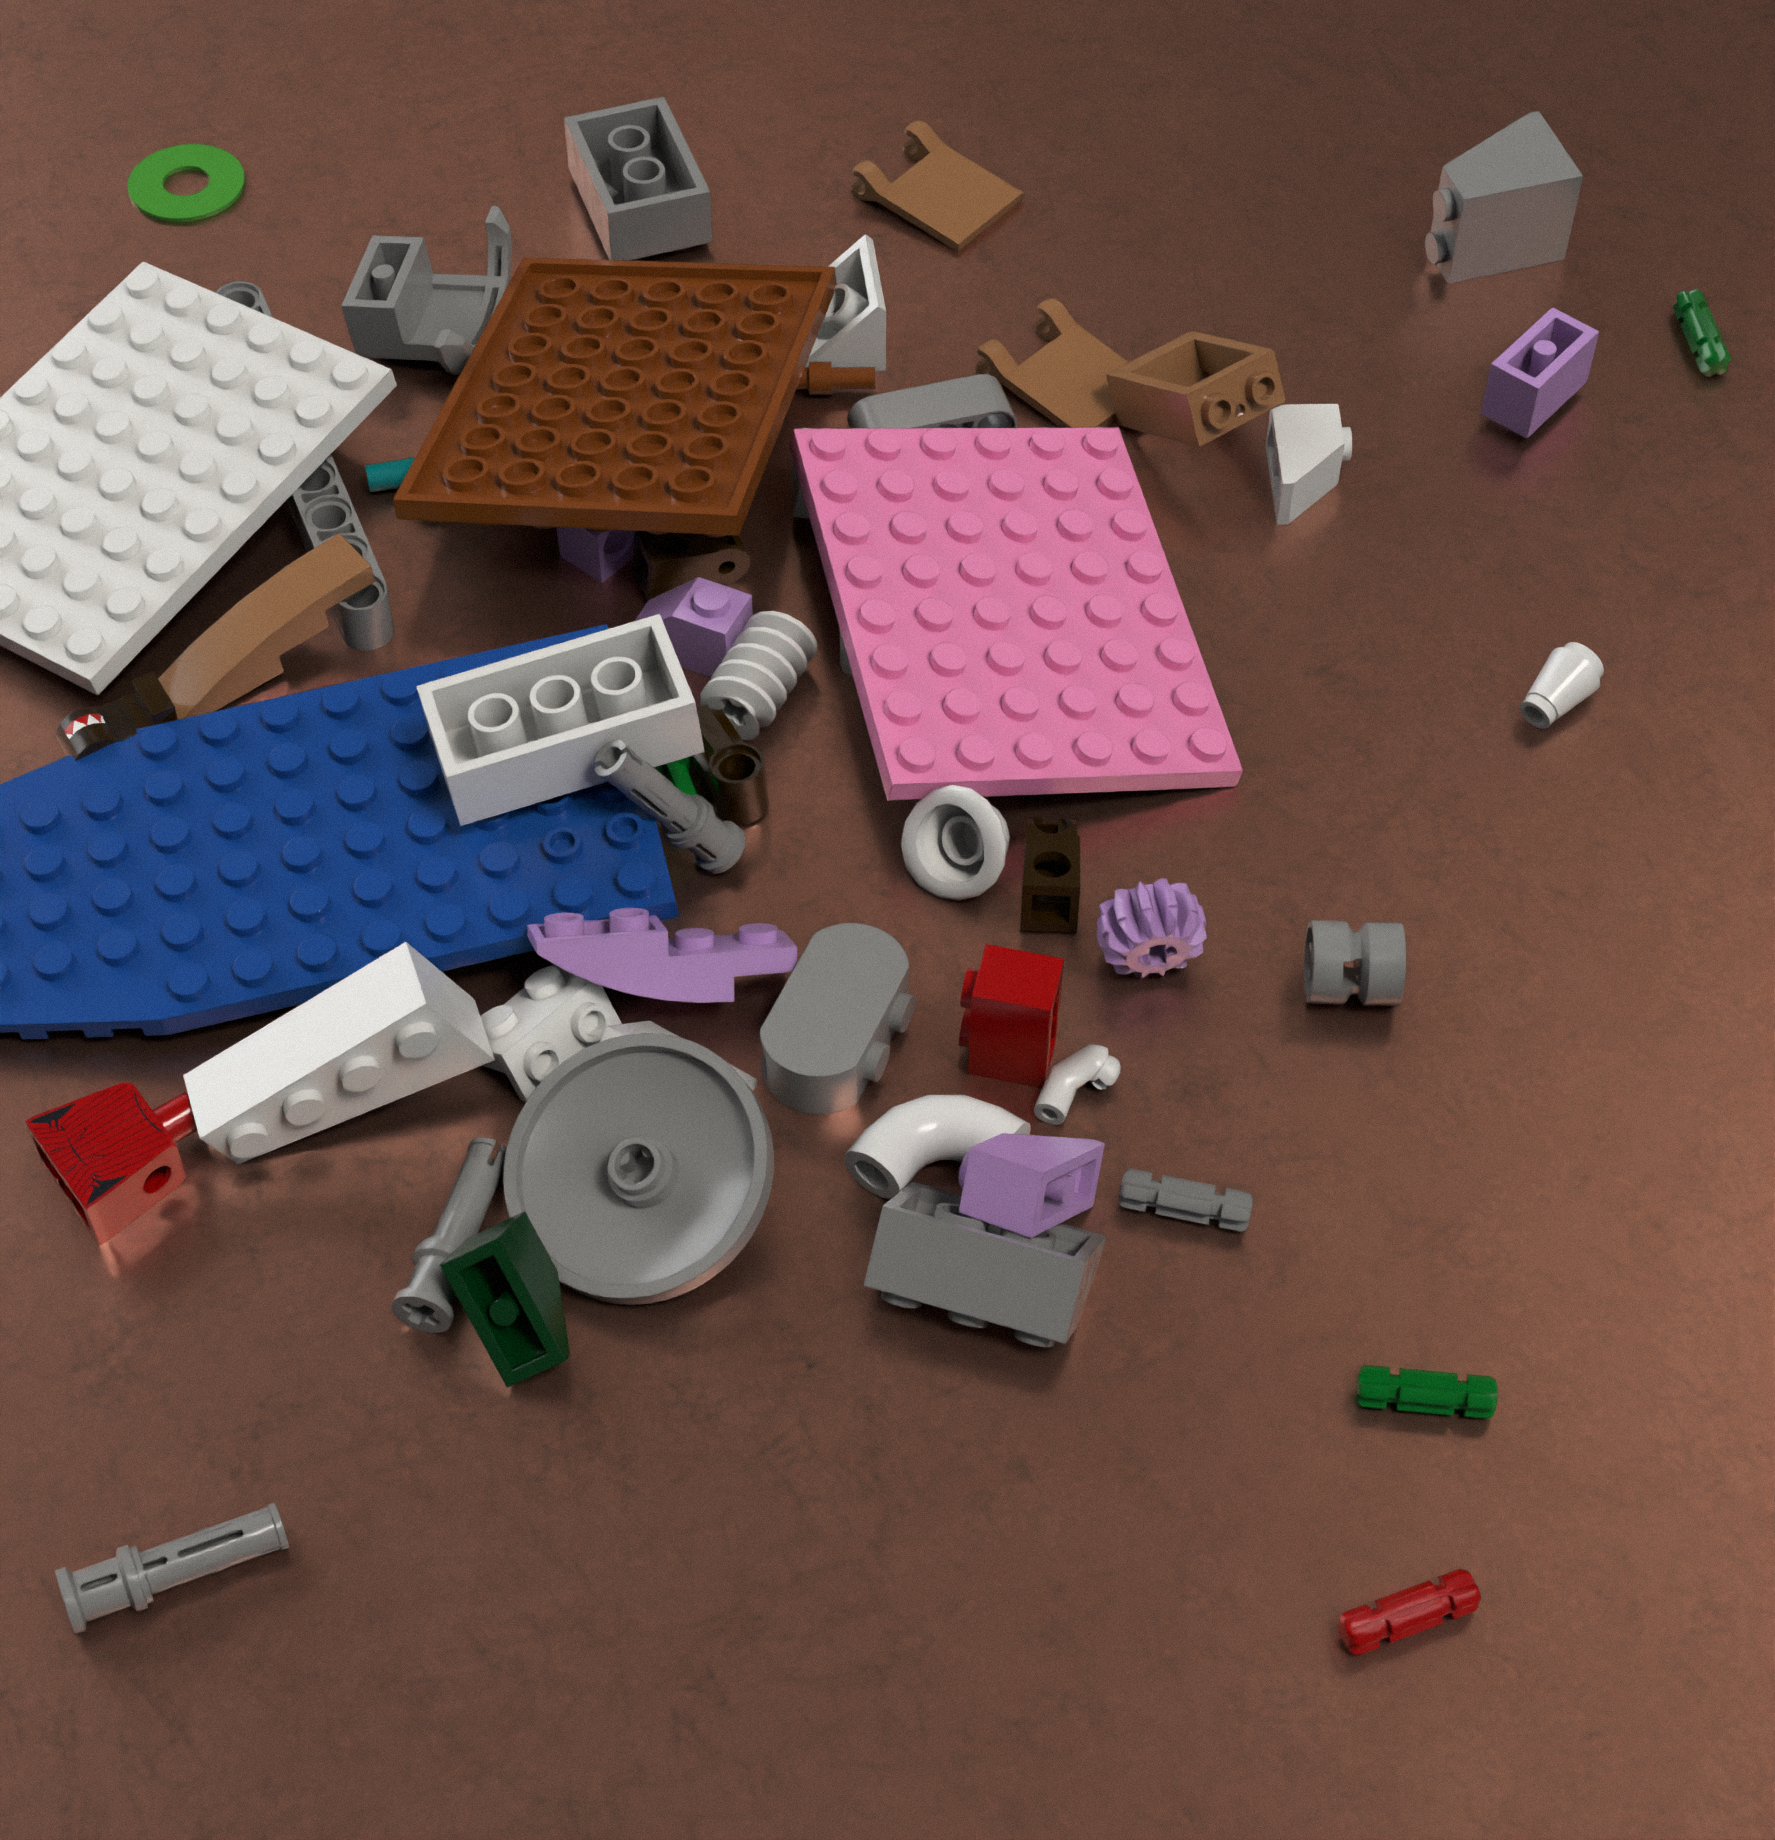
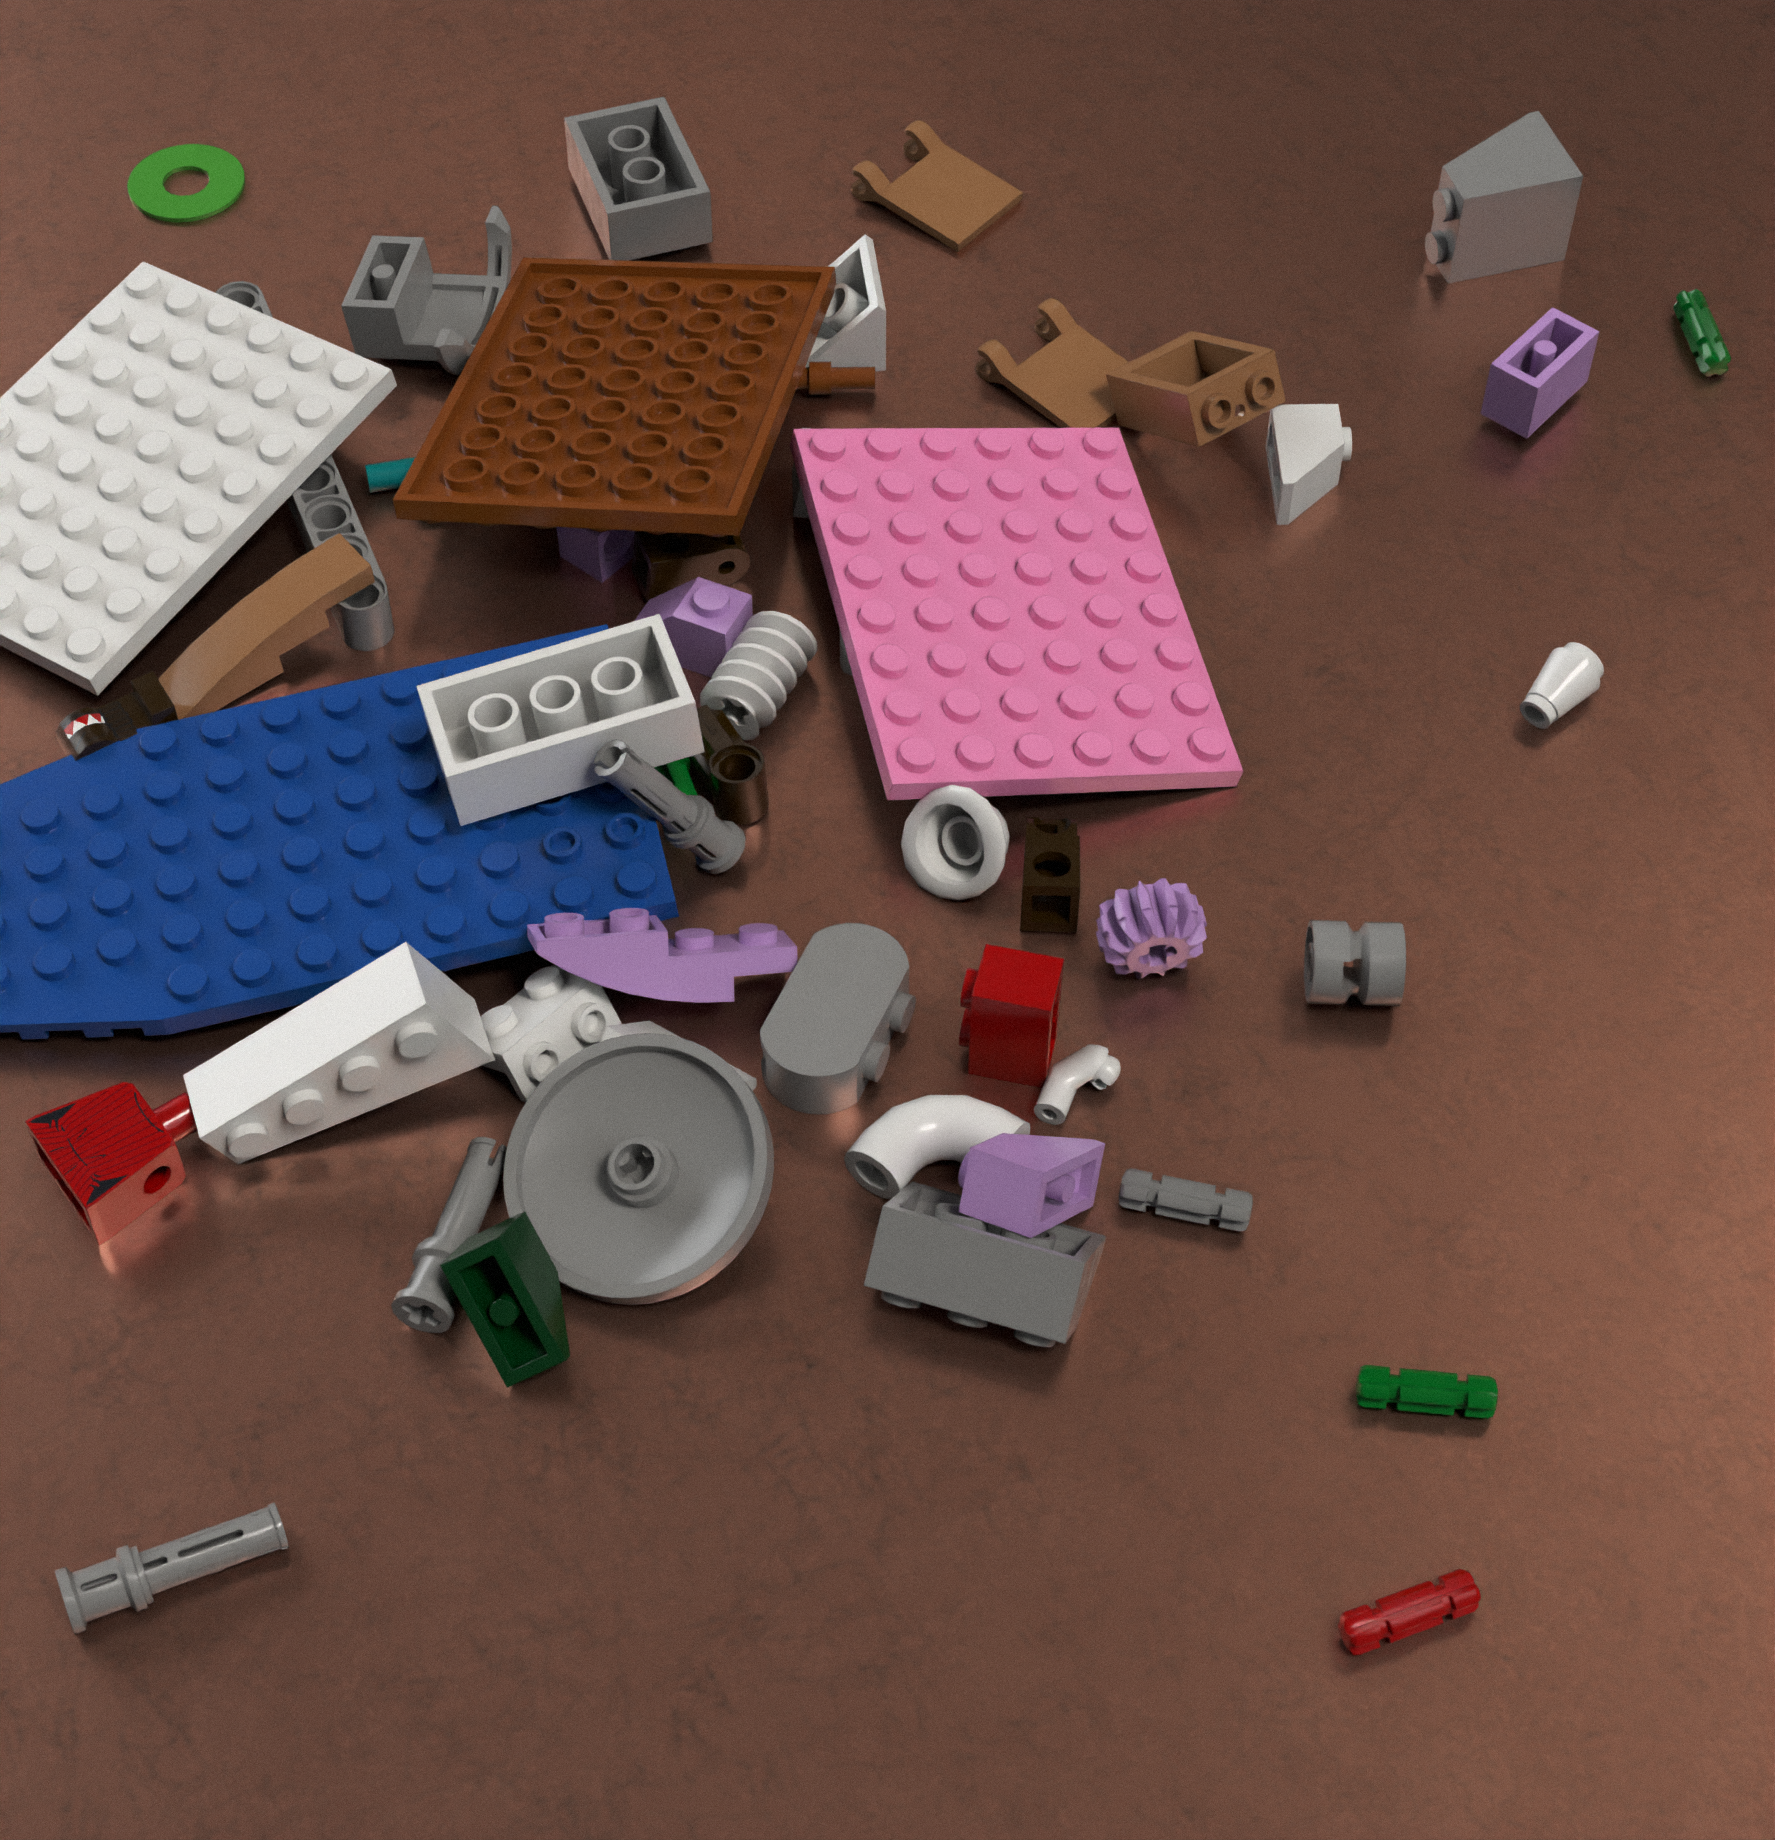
light grey beam [847,374,1018,429] -> none

